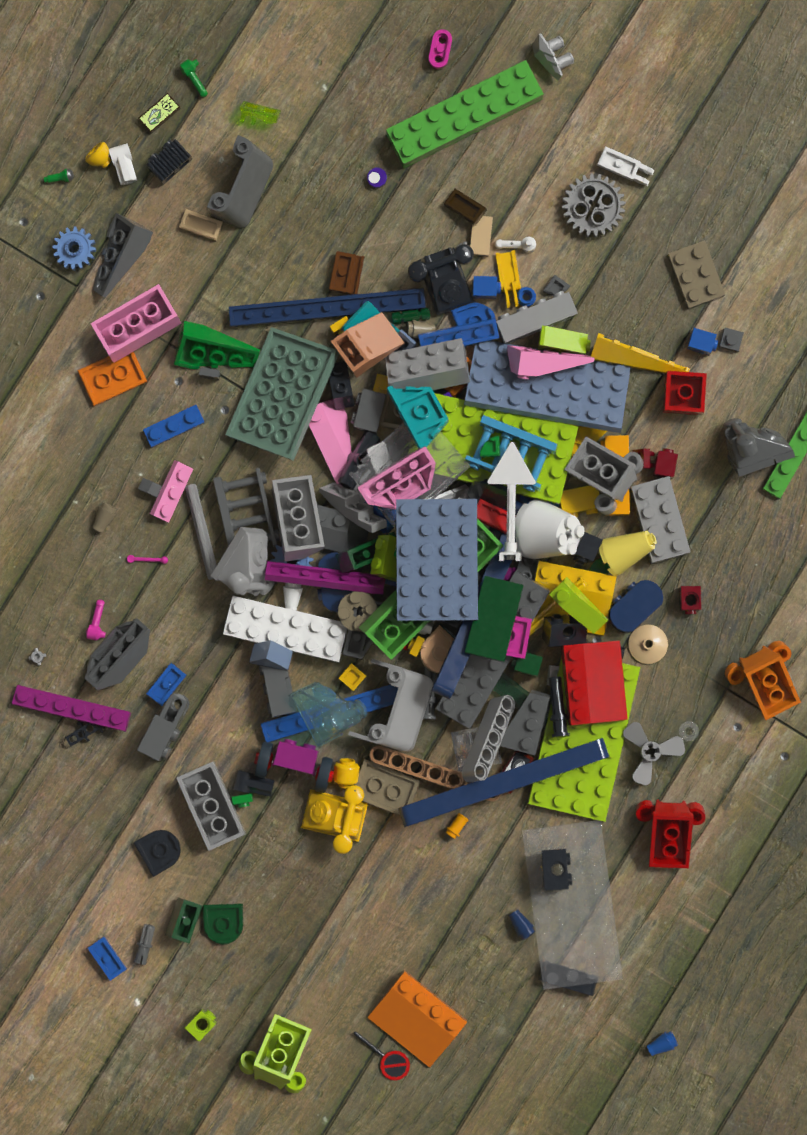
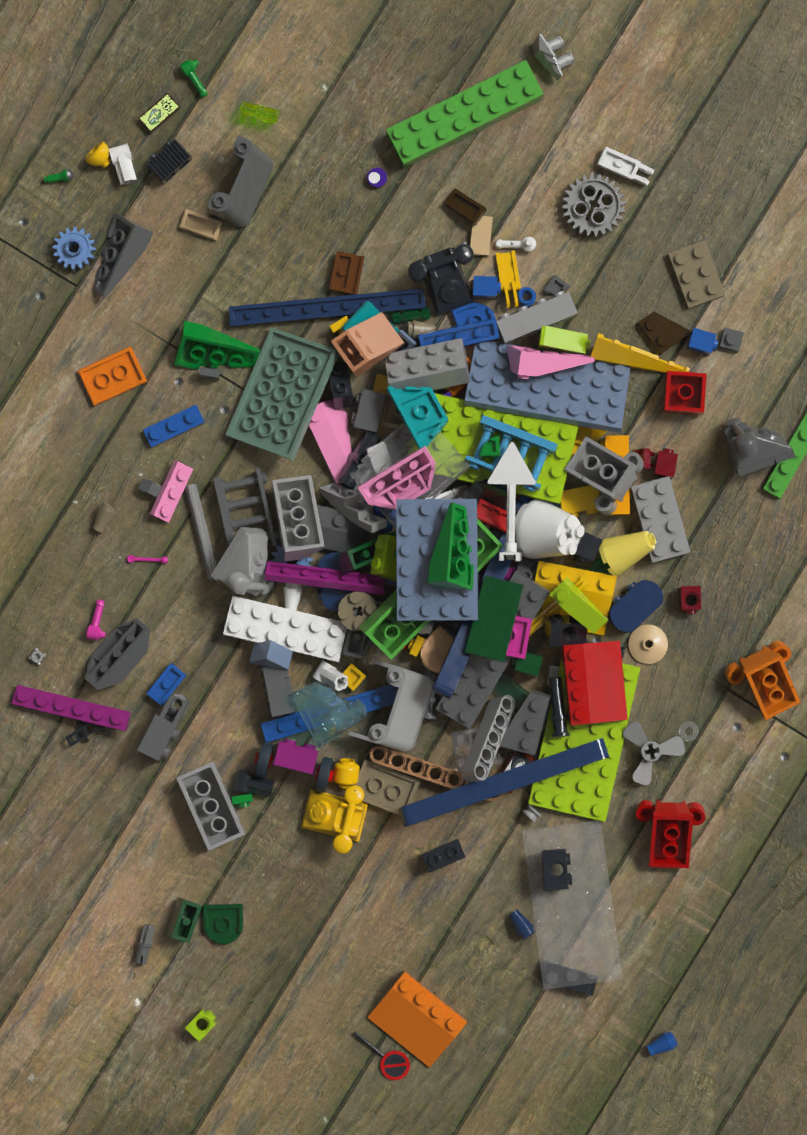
blue plate [88,936,127,981] -> none
bright pink brick [91,284,182,363] -> none
black tile [134,830,181,877] -> none
lime piece [239,1014,312,1093] -> none
dark pink plate [429,29,452,69] -> none
light orange pin [445,813,469,839] -> none
none -> white piece [312,660,348,691]
none -> black brick [421,838,466,873]
none -> green wedge [428,502,474,591]
none -> light grey bush [522,804,542,823]
none -> dark brown wing [638,311,692,355]

